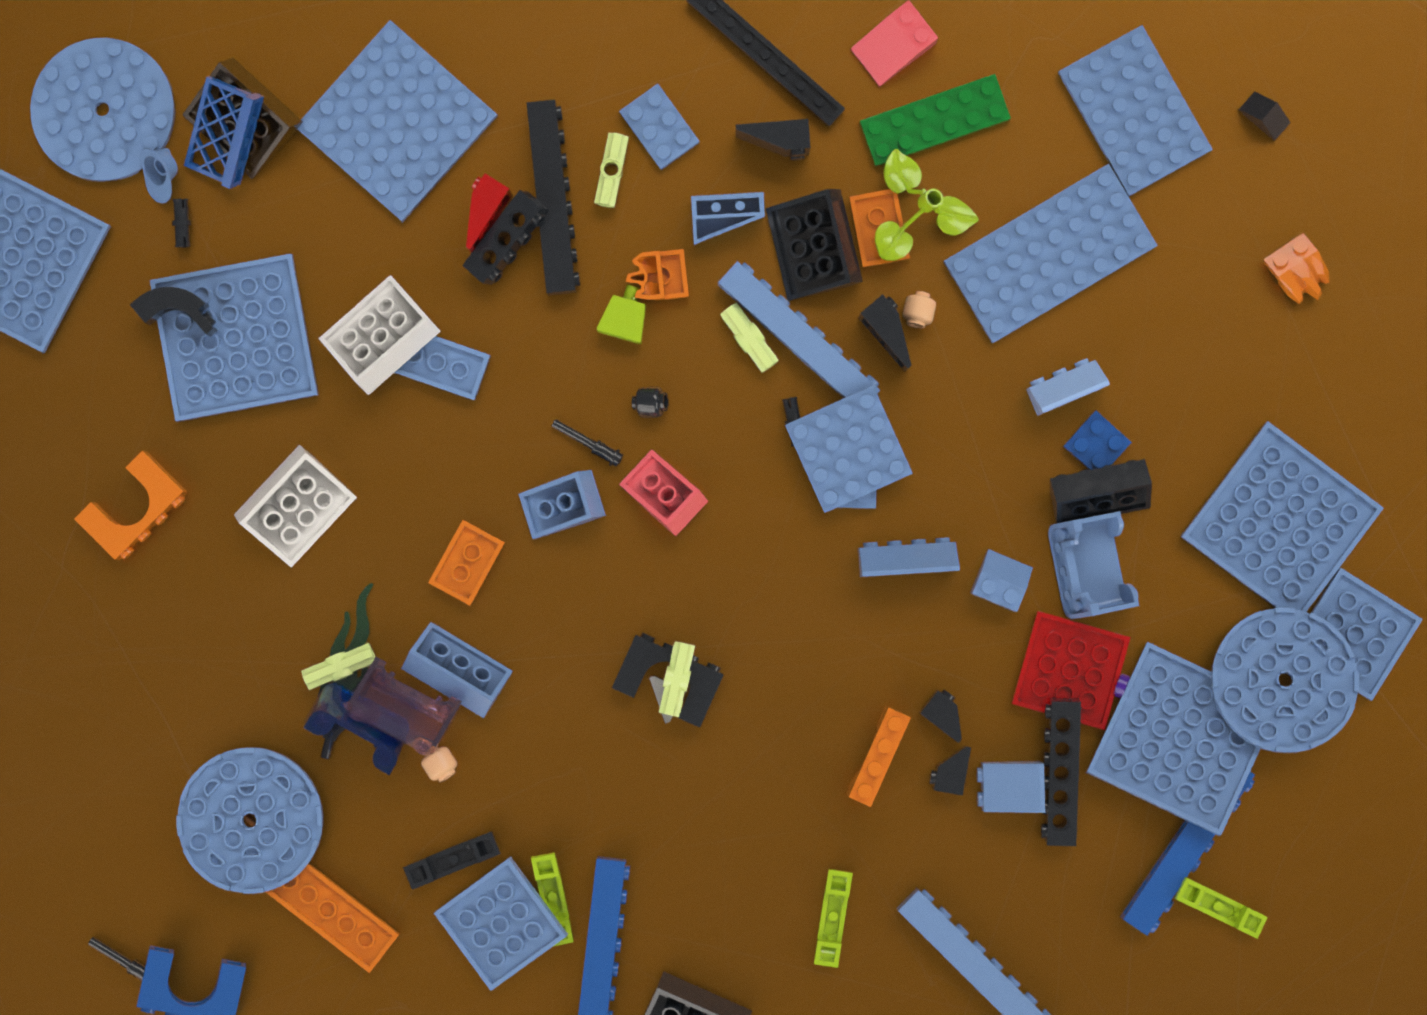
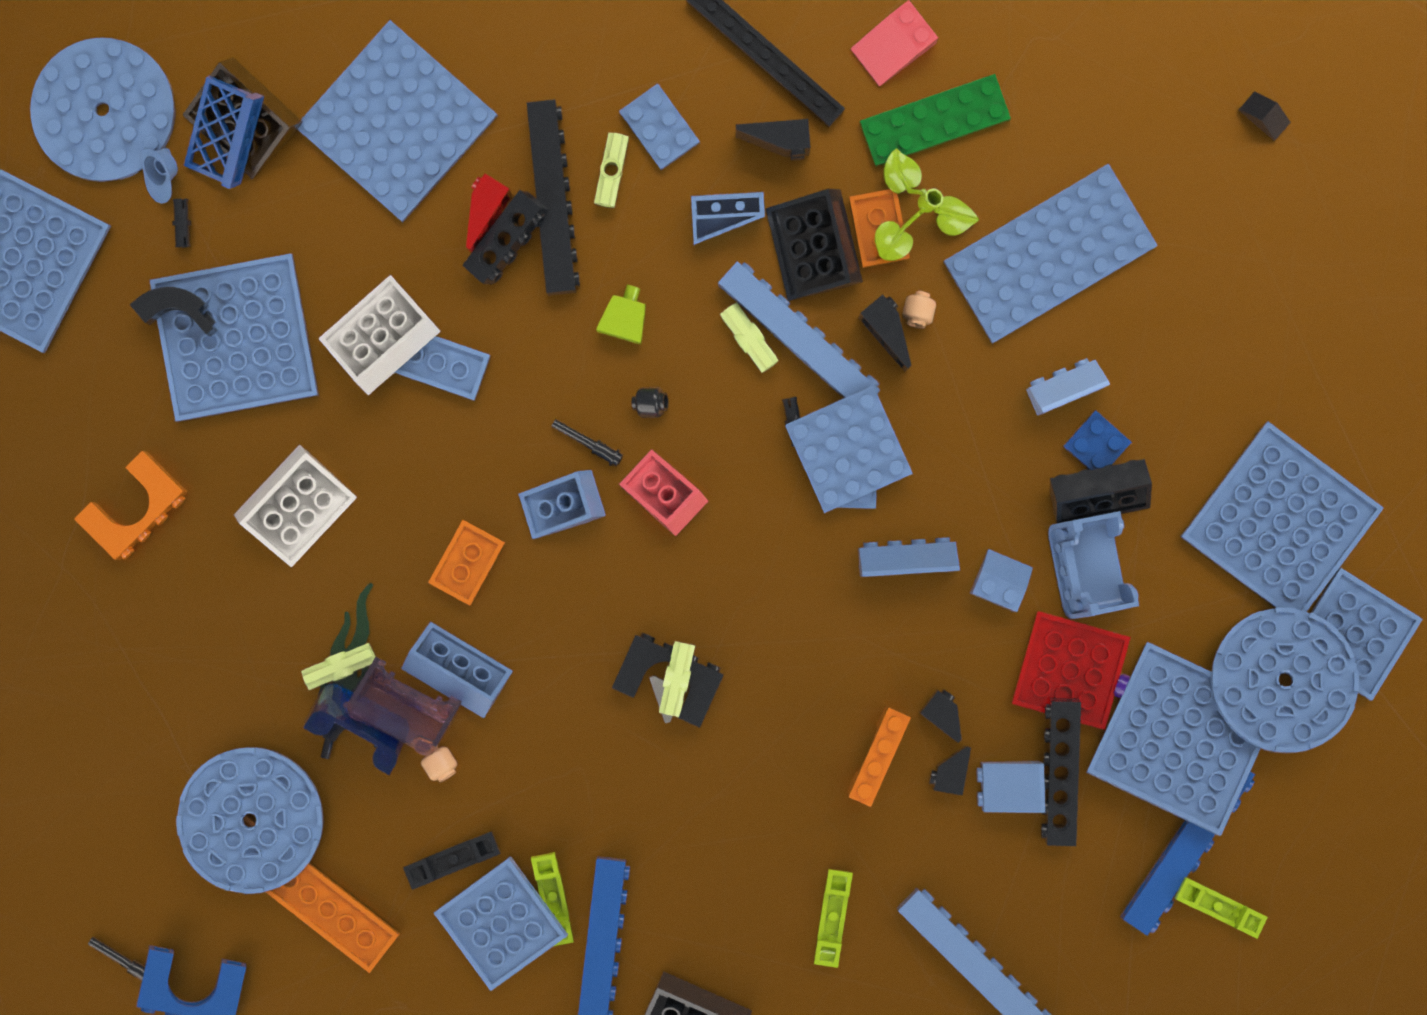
orange plate [626,249,689,300] -> none
medium blue plate [1058,25,1213,197] -> none
orange plate [1264,233,1330,304] -> none

